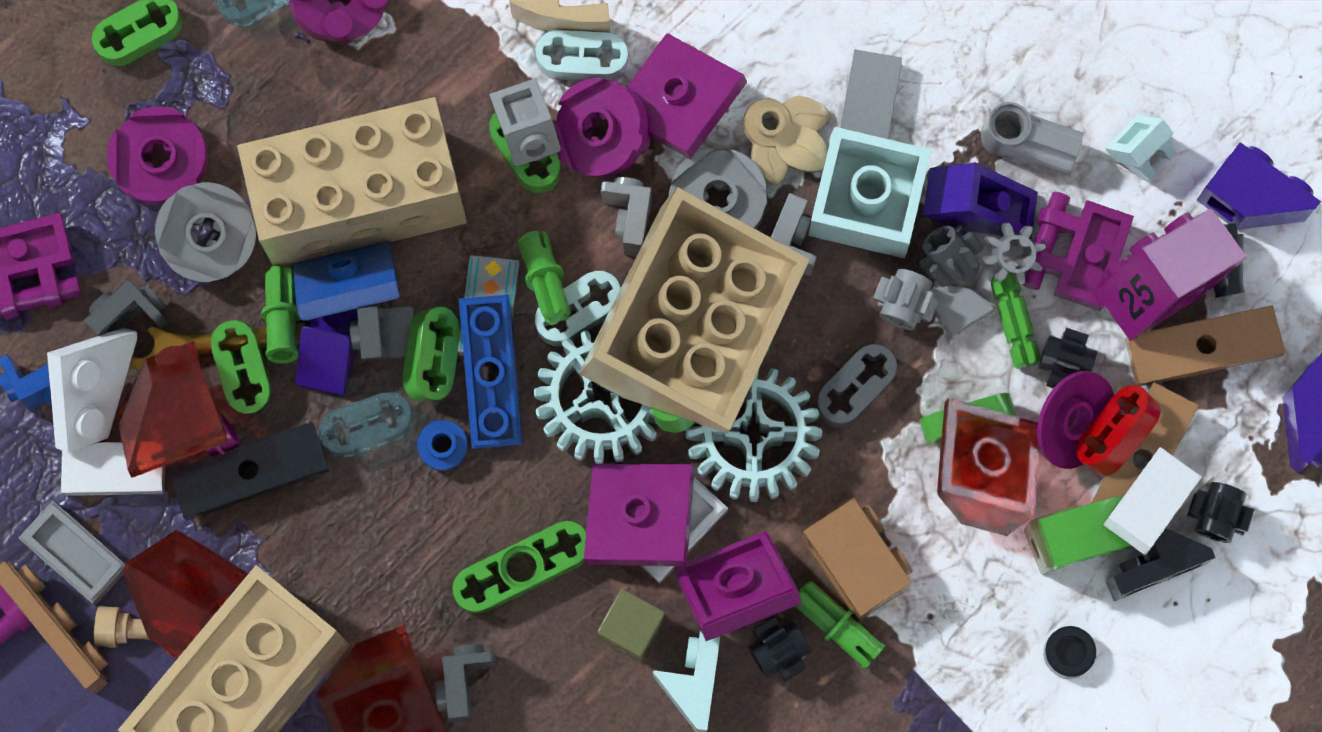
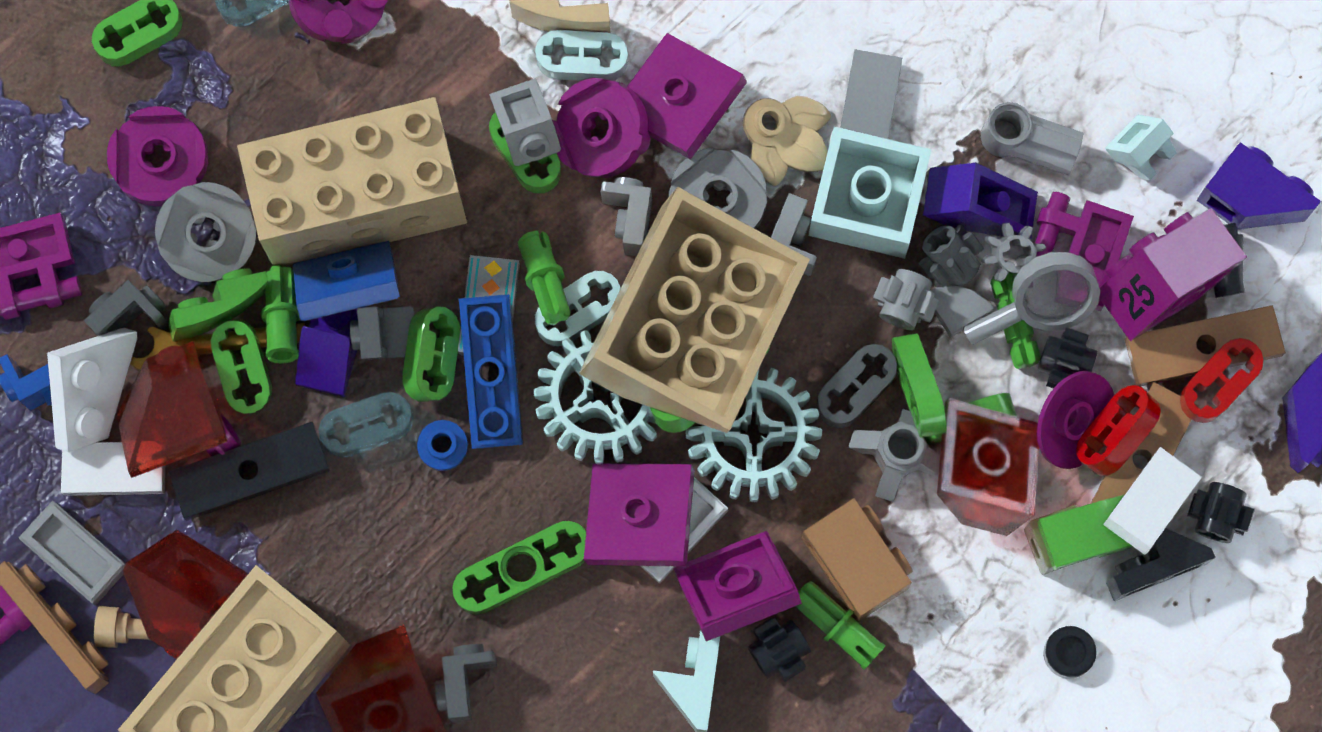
olive piece [597,588,666,662] -> none
none -> bright green slope [168,269,268,342]
none -> light grey rock [848,409,946,502]
none -> bright green beam [892,333,947,438]
none -> light grey piece [964,252,1100,345]
none -> red beam [1180,338,1264,423]

